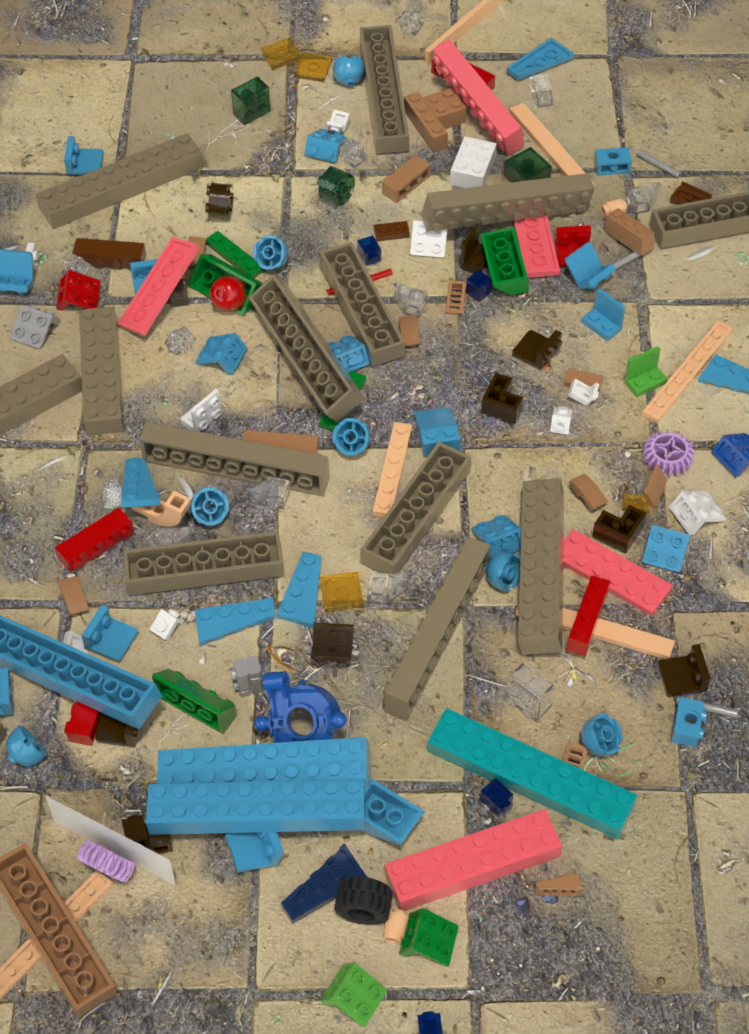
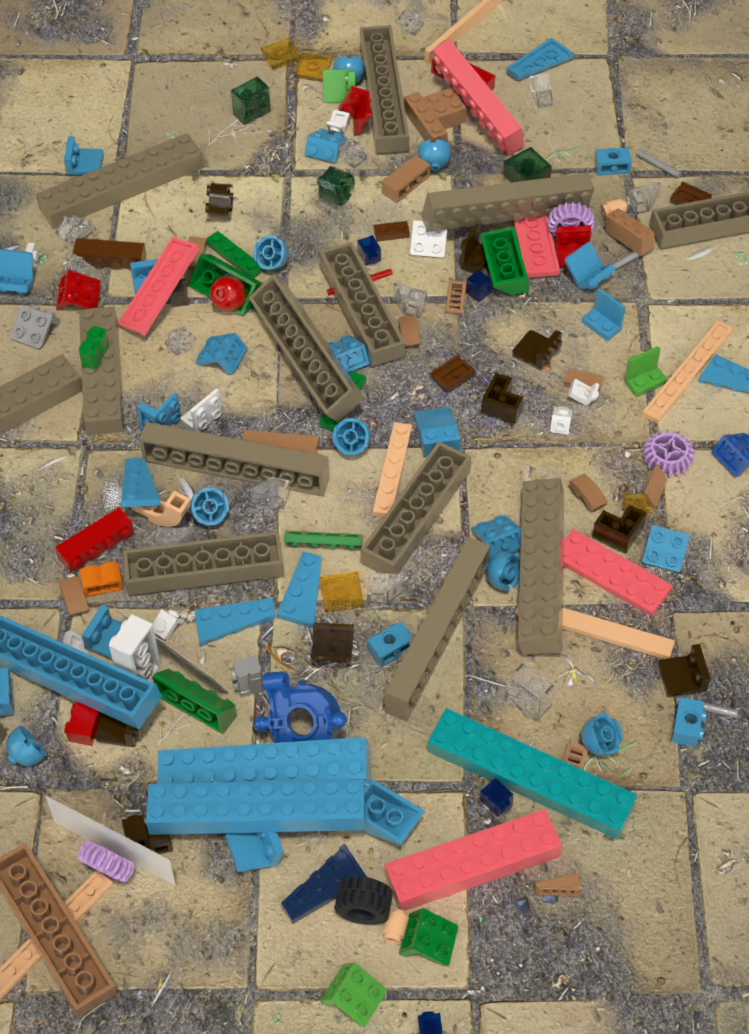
white brick [450,136,497,188] -> none
light nougat tile [509,103,595,187] -> none
red brick [566,575,610,657] -> none
white bracket [669,491,726,535] -> none
none -> clear slope [55,215,97,244]
none -> green brick [79,326,109,370]
none -> orange brick [80,561,123,597]
none -> white brick [109,614,161,681]
none -> white sticker [111,605,228,693]
none -> dark azure bracket [137,392,181,431]
none -> green plate [284,531,363,548]
none -> bright green bracket [323,69,356,103]
none -> red bracket [338,85,372,136]
none -> dark azure brick [367,622,412,668]
none -> dark azure cylinder [418,140,451,171]
none -> reddish brown plate [430,354,475,393]
none -> lavender gear [548,202,595,236]

